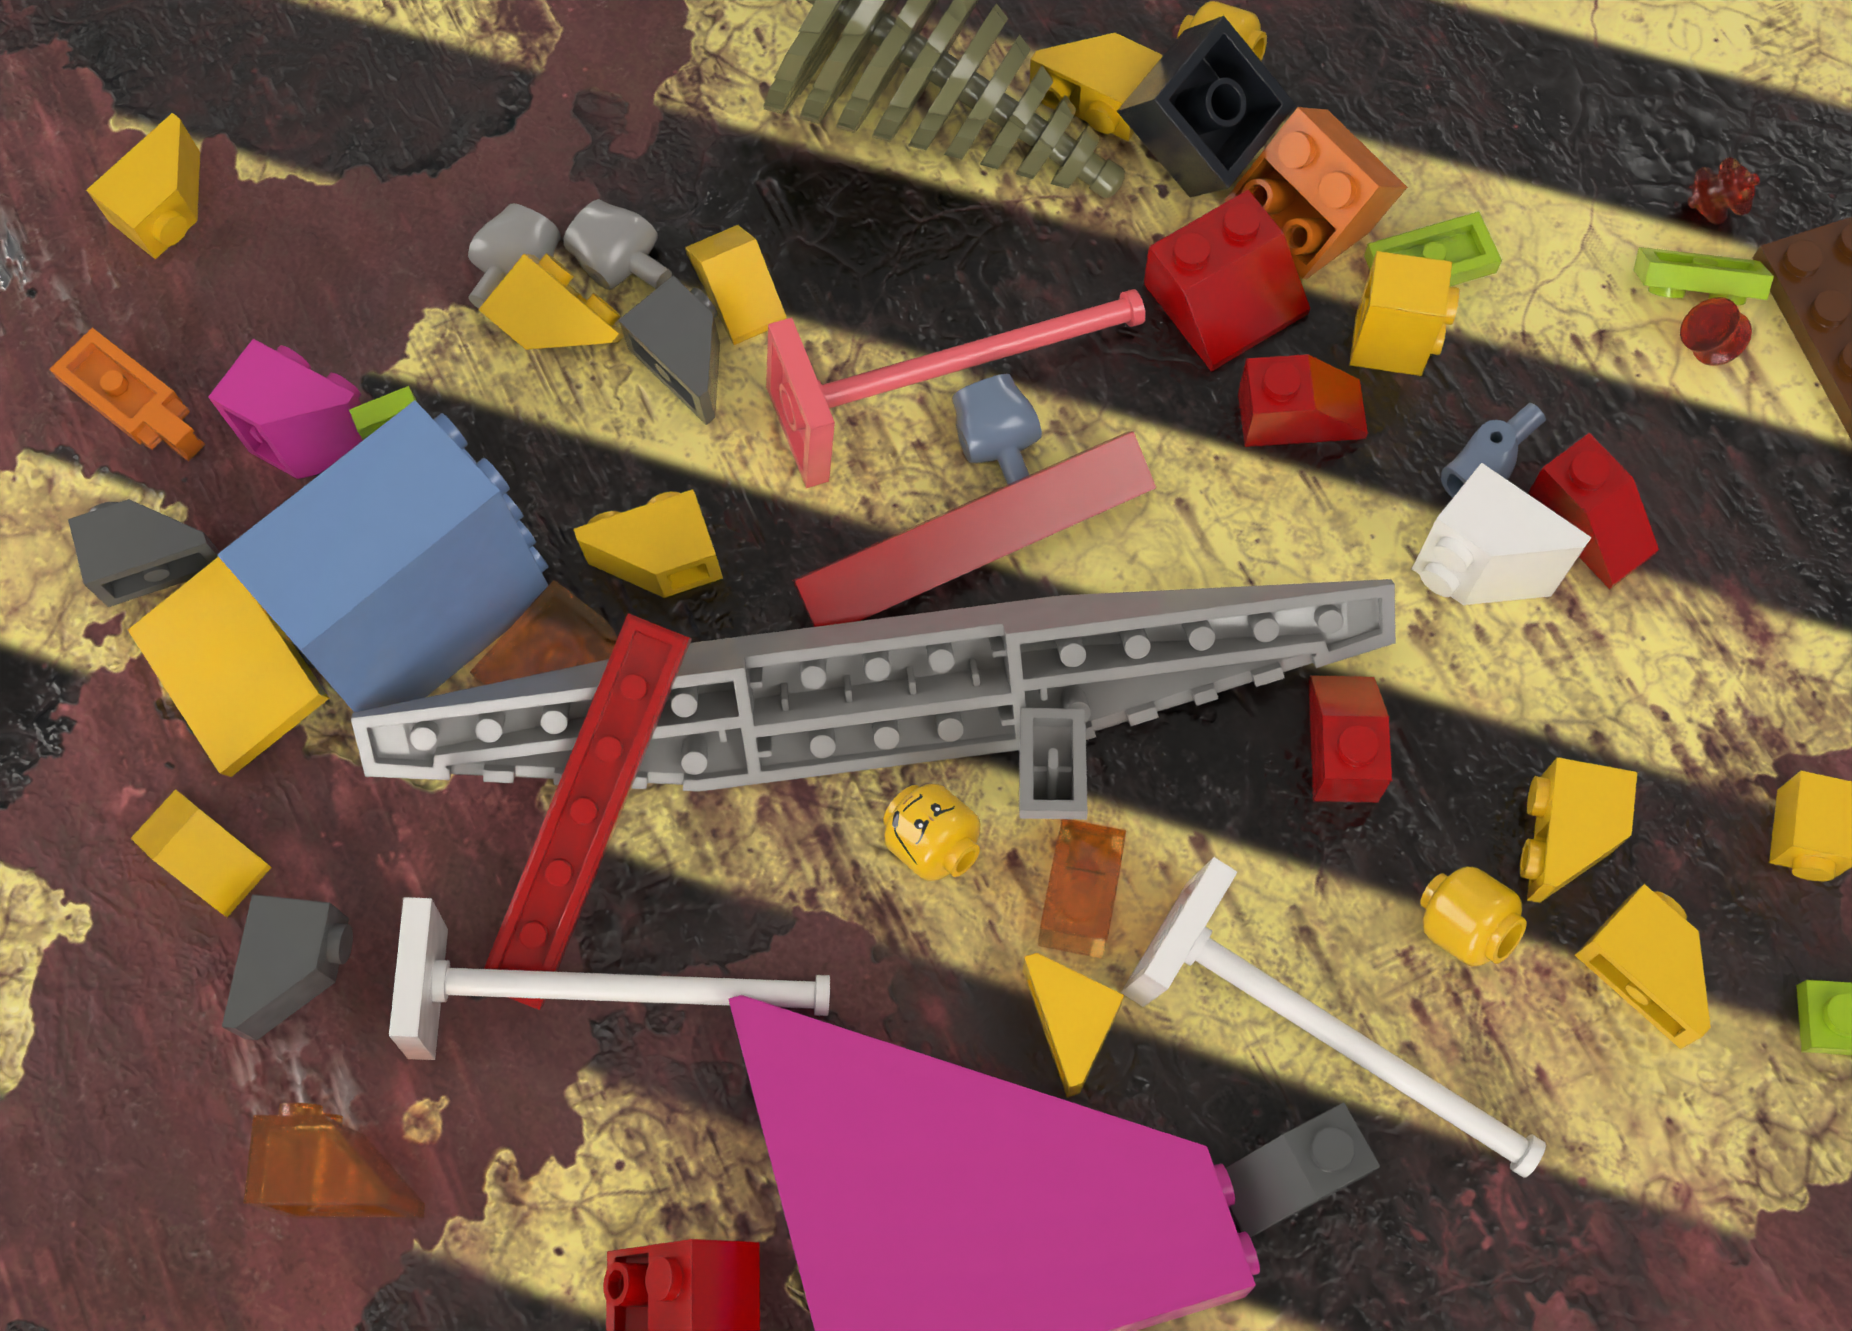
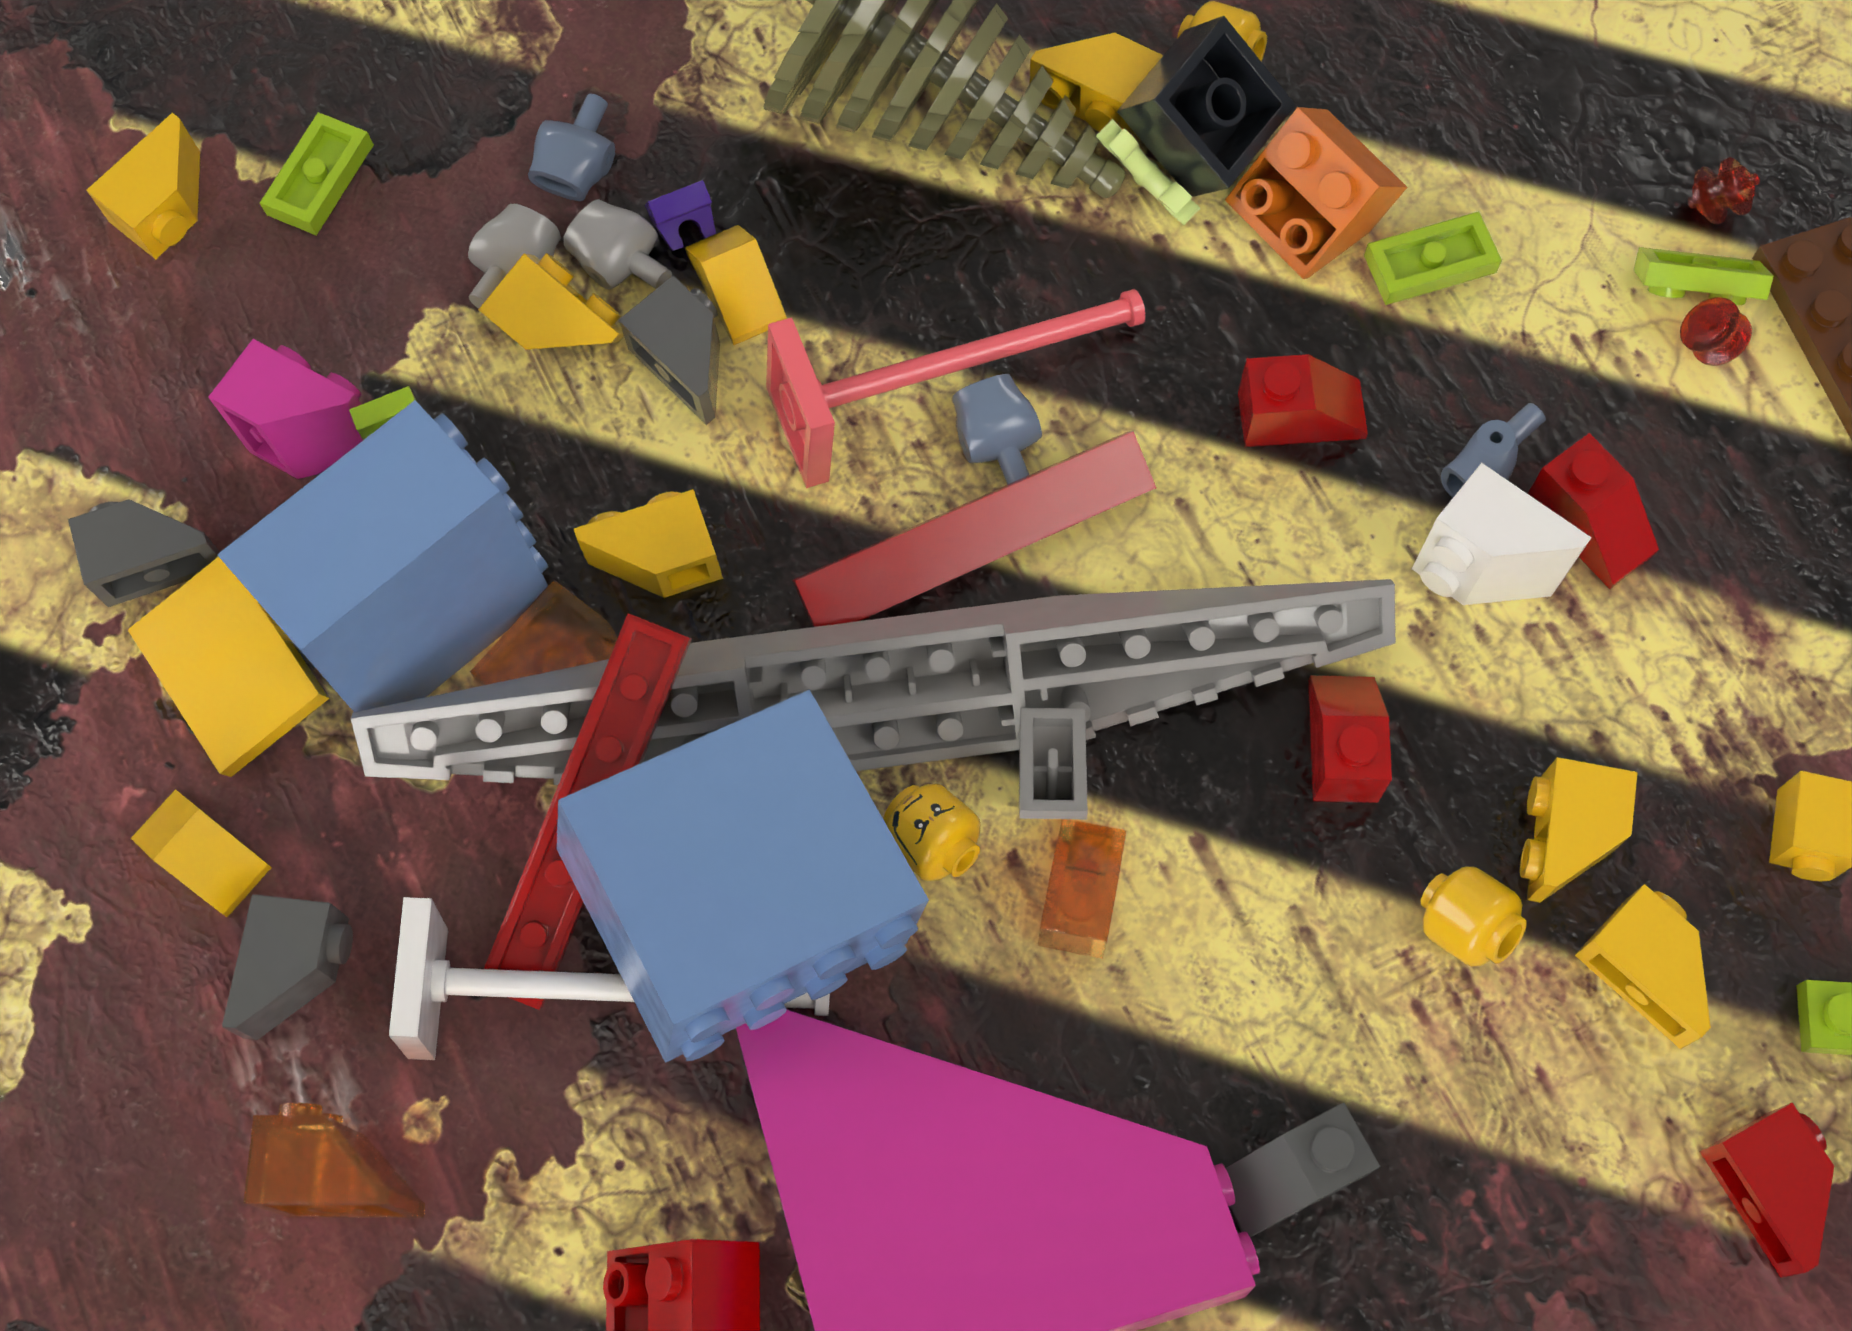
orange hinge [49,327,205,462] -> none
yellow slope [1023,953,1124,1097] -> none
white tile [1121,857,1546,1178] -> none
red slope [1144,189,1310,372] -> none
yellow brick [1349,251,1460,376] -> none
none -> lime plate [260,112,374,236]
none -> sand blue piece [528,94,615,201]
none -> medium blue brick [557,689,929,1063]
none -> dark purple tile [644,180,716,252]
none -> yellowish green arm [1096,119,1201,225]
none -> red slope [1699,1103,1835,1278]

